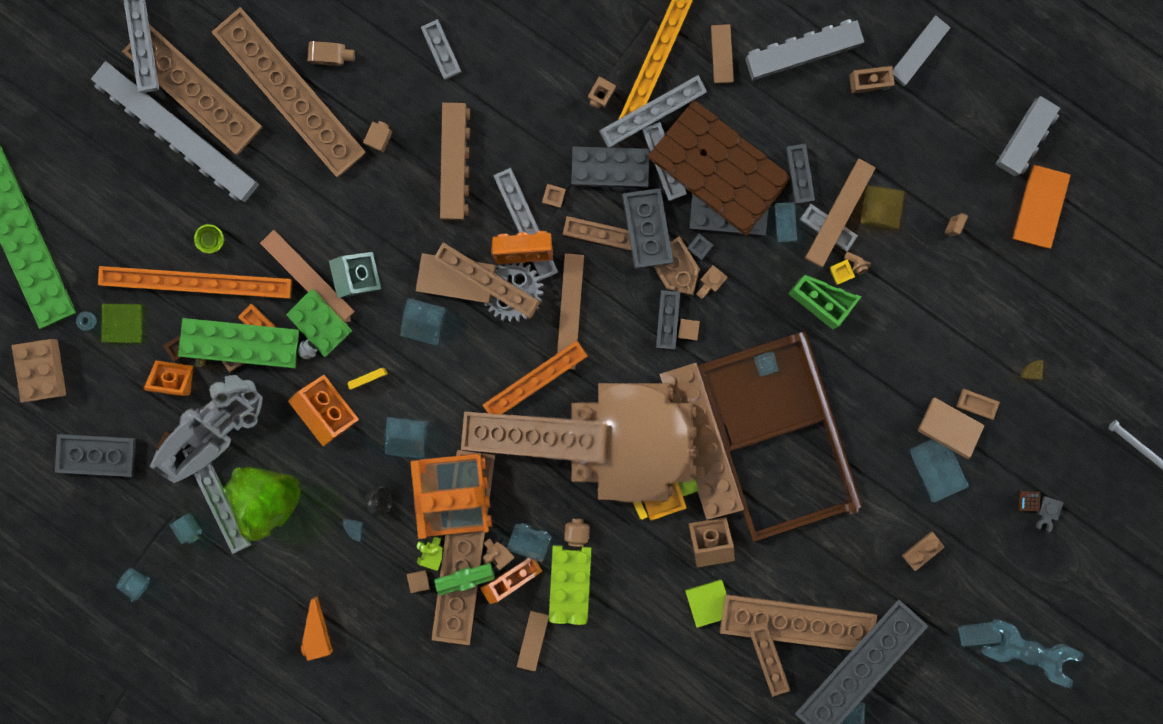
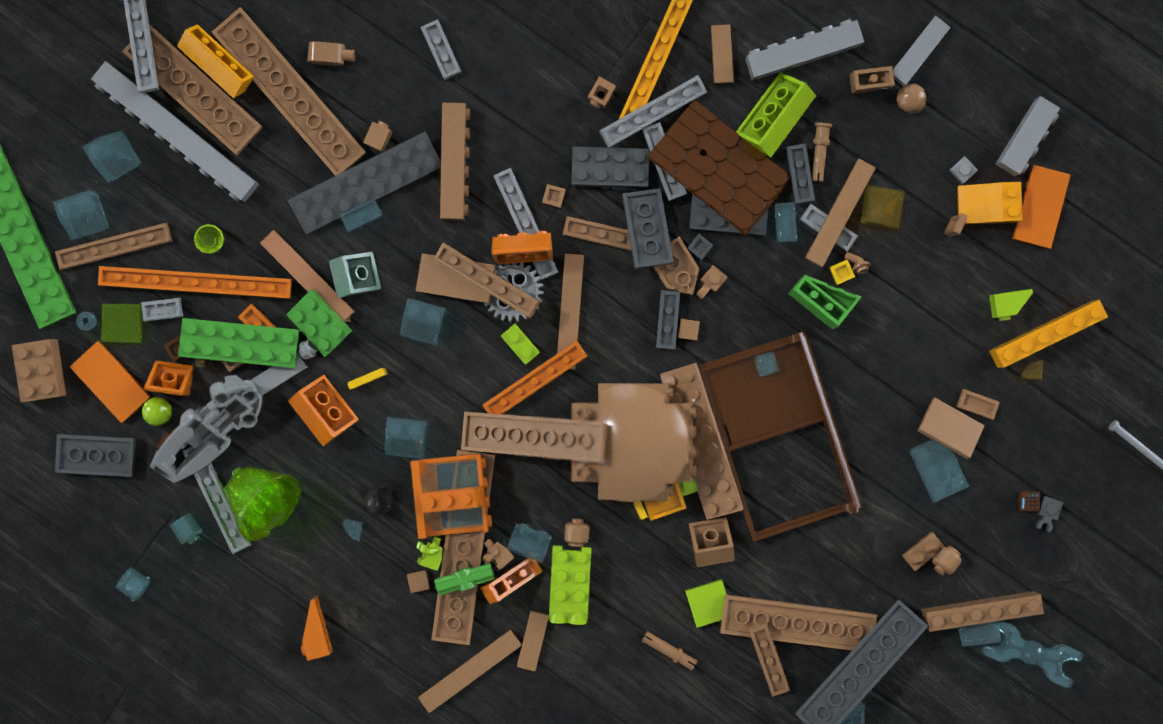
none -> clear light blue slope [53,189,109,240]
none -> medium nougat tile [55,223,173,270]
none -> orange tile [70,341,151,423]
none -> clear light blue slope [83,130,142,183]
none -> light grey plate [141,298,183,322]
none -> lime hair [142,397,172,427]
none -> light orange brick [177,24,254,98]
none -> light grey tile [250,351,308,396]
none -> dark grey plate [288,131,441,234]
none -> clear light blue plate [340,198,383,232]
none -> medium nougat tile [418,629,522,713]
none -> lime plate [501,324,540,365]
none -> medium nougat pin [642,631,697,671]
none -> lime slope [736,72,816,157]
none -> medium nougat pin [812,122,832,182]
none -> medium nougat hair [896,83,927,114]
none -> medium nougat brick [921,591,1044,632]
none -> medium nougat head [932,546,962,575]
none -> light grey plate [949,156,977,184]
none -> light orange slope [957,182,1022,224]
none -> lime slope [989,289,1033,321]
none -> light orange brick [989,300,1108,368]

